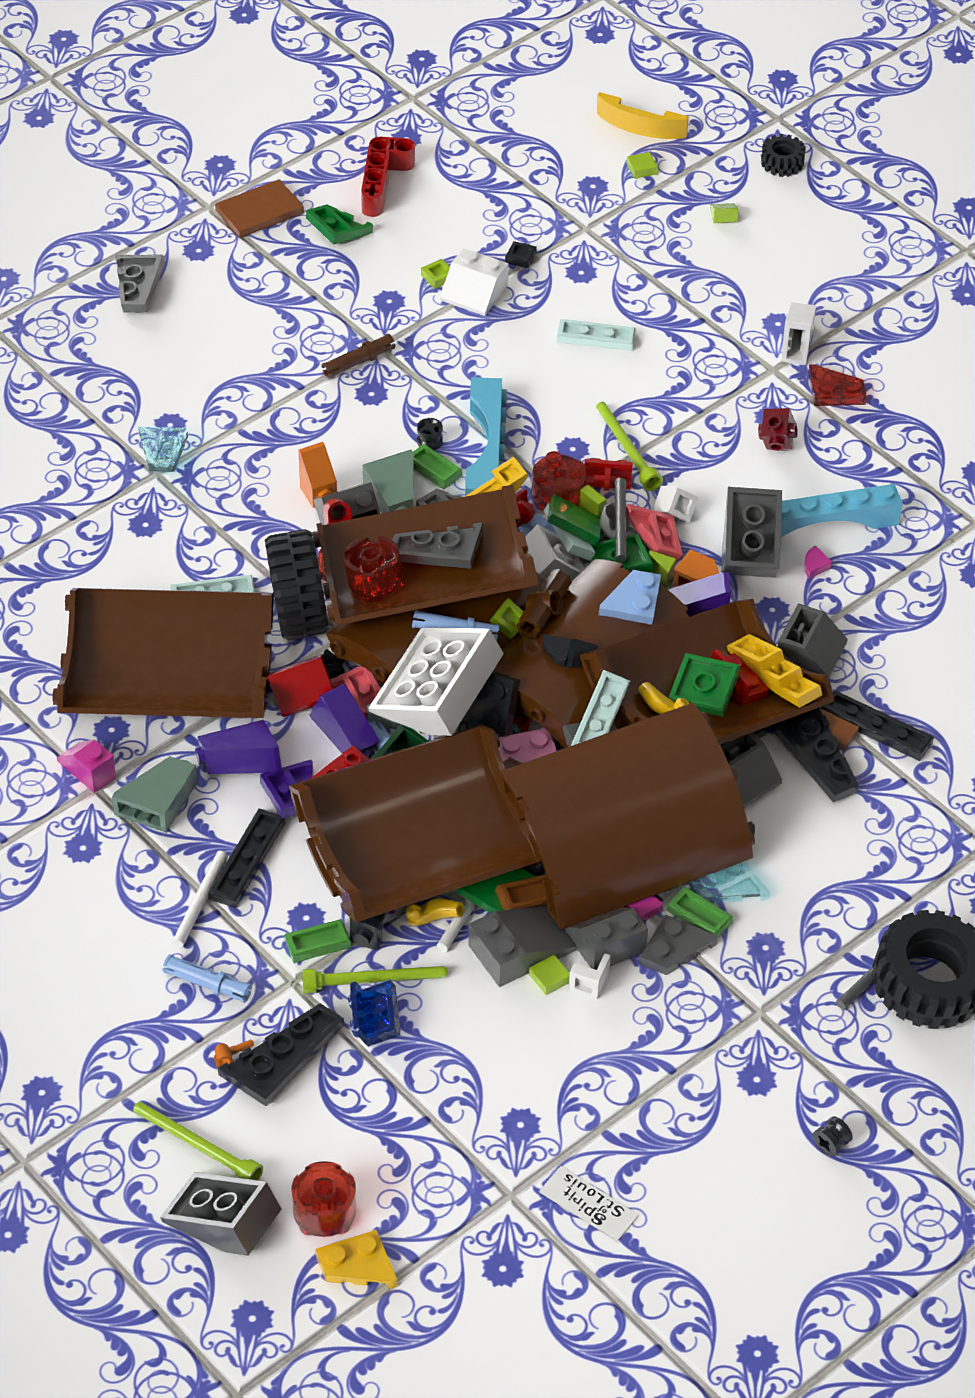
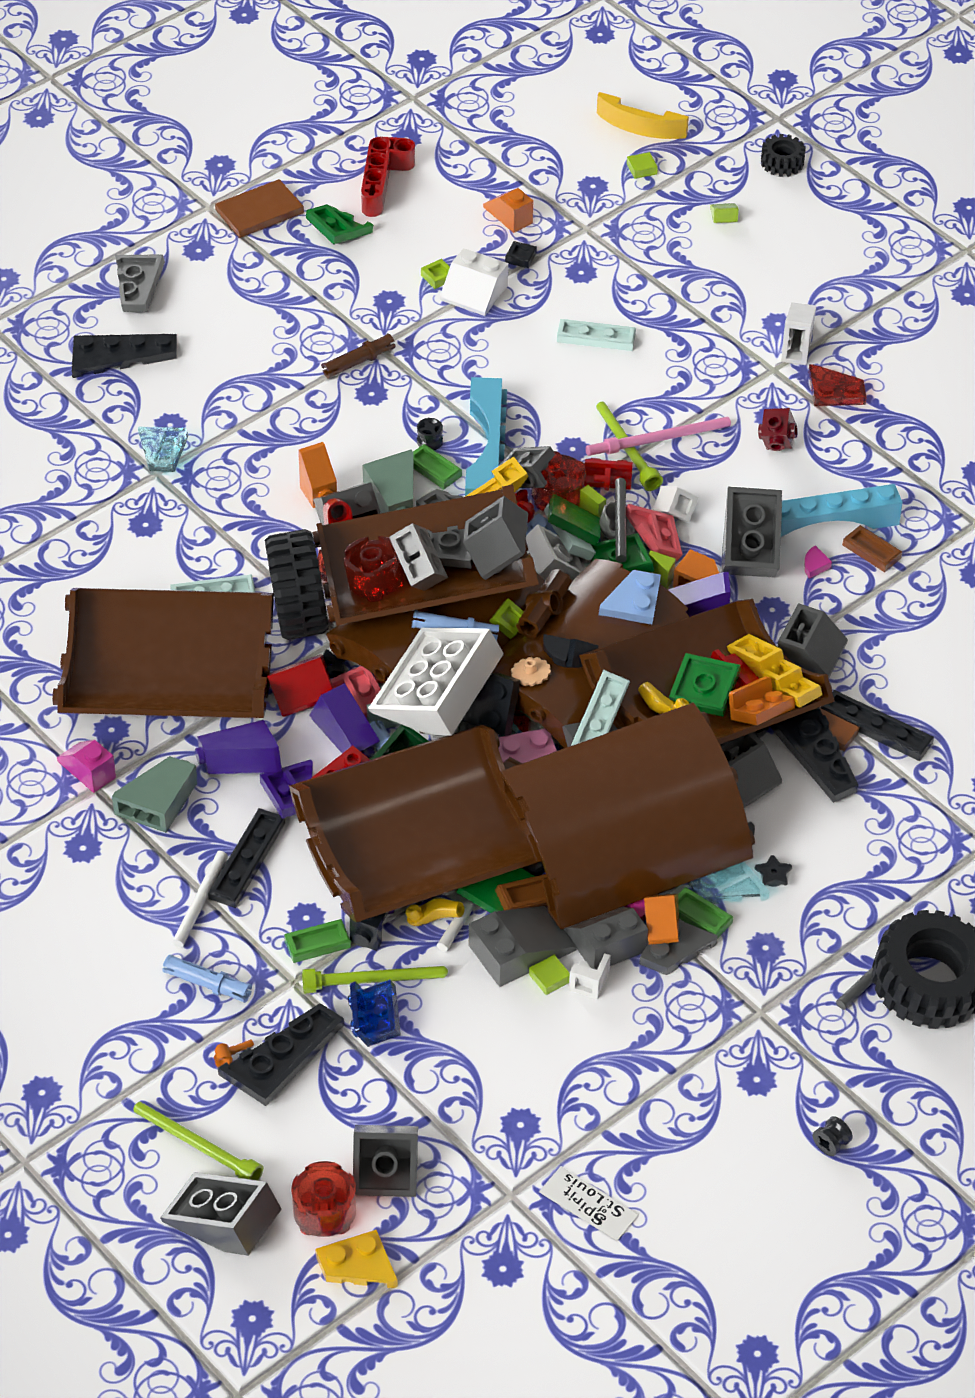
none -> black wing [72,334,177,378]
none -> dark grey slope [352,1125,418,1197]
none -> light grey brick [389,523,448,591]
none -> dark grey slope [463,496,528,580]
none -> orange slope [483,188,534,233]
none -> dark grey bracket [499,446,556,488]
none -> light nougat piece [511,657,551,686]
none -> bright pink bar [585,416,731,456]
none -> orange slope [644,893,679,945]
none -> orange bracket [729,676,795,725]
none -> black plate [754,855,793,887]
none -> dark orange tile [842,525,902,573]

